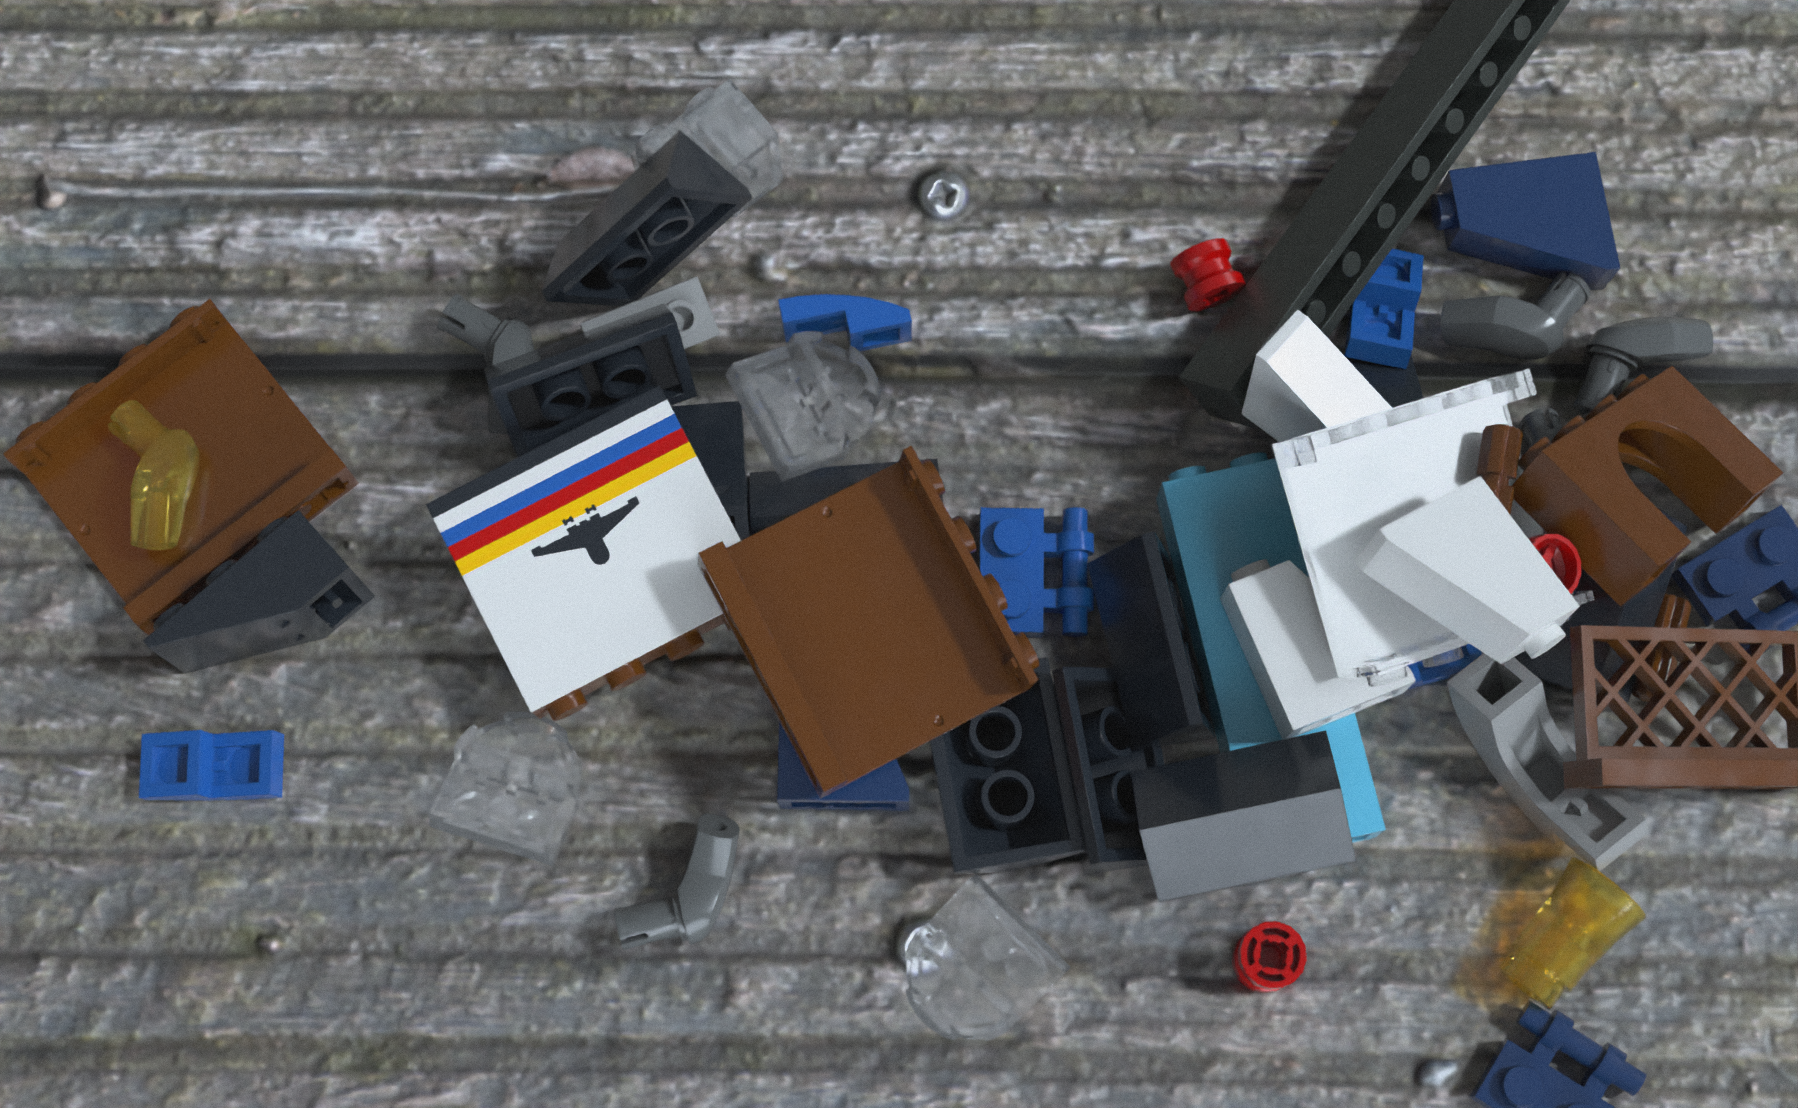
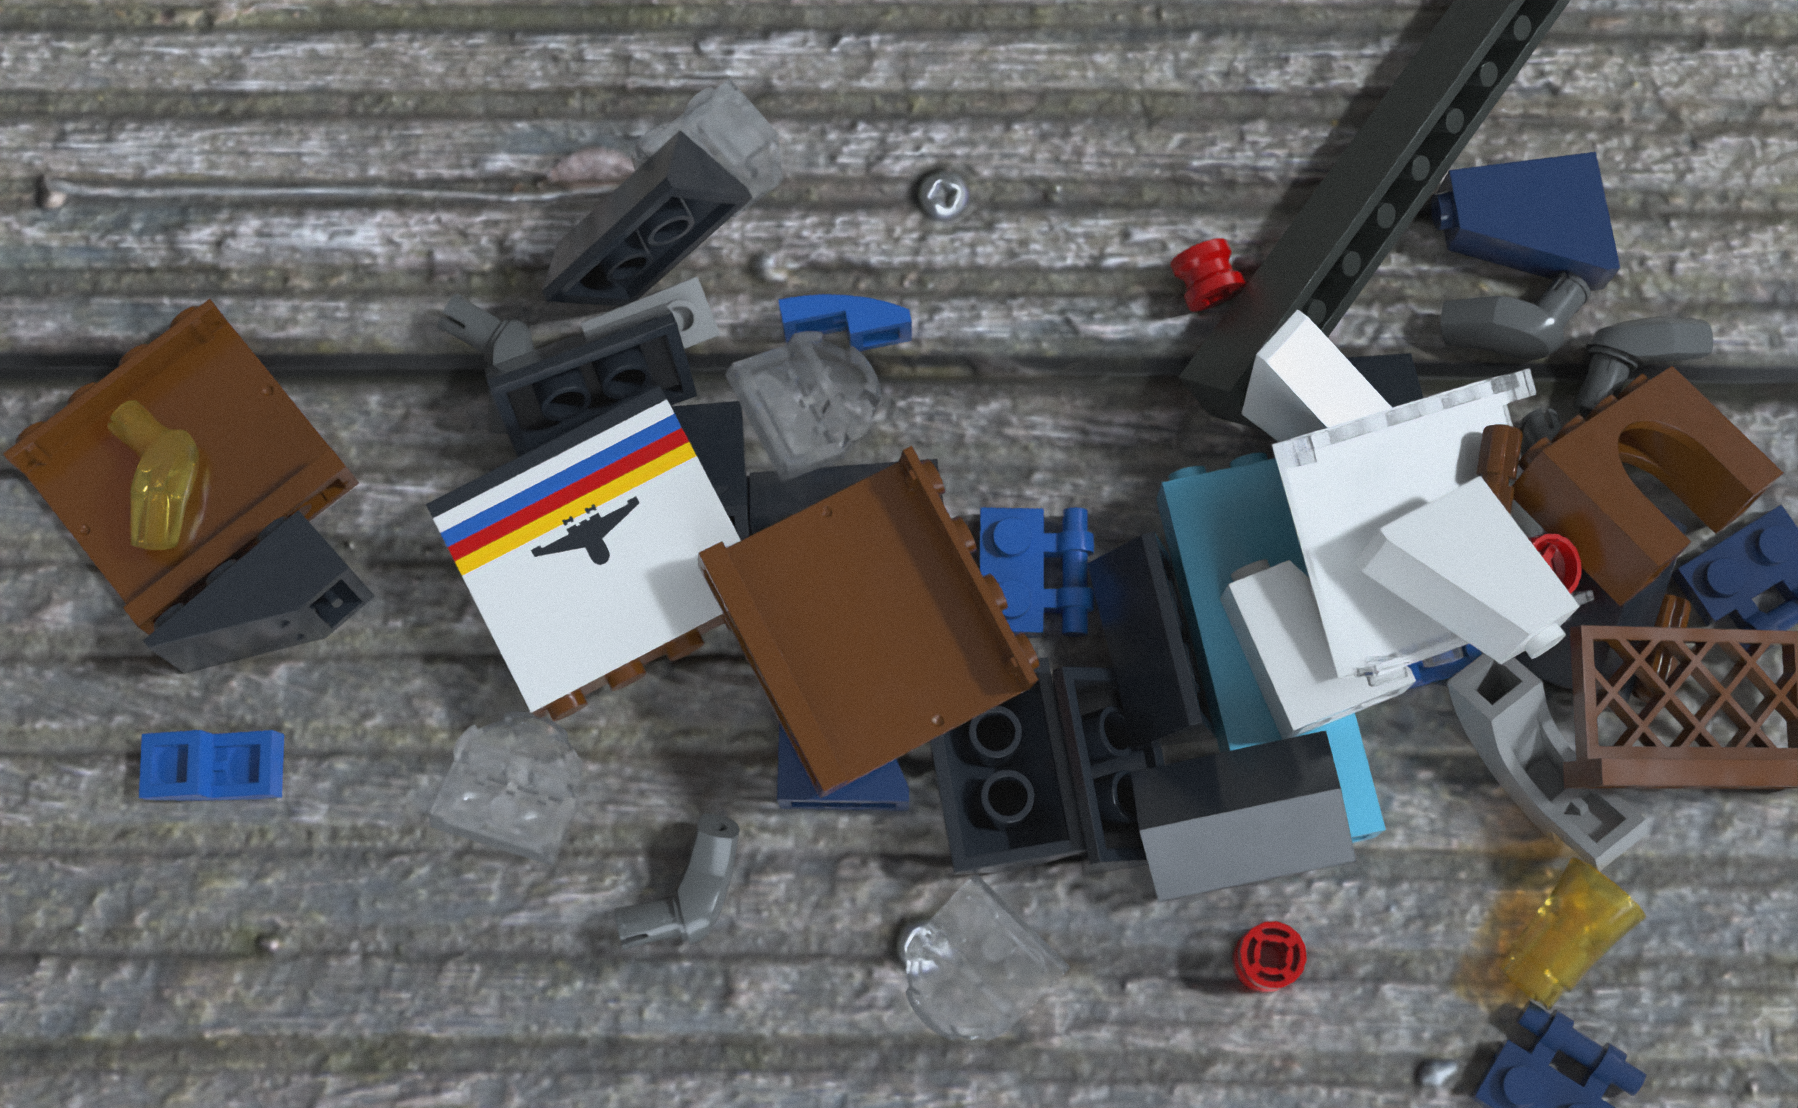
blue slope [1344,249,1424,369] -> none

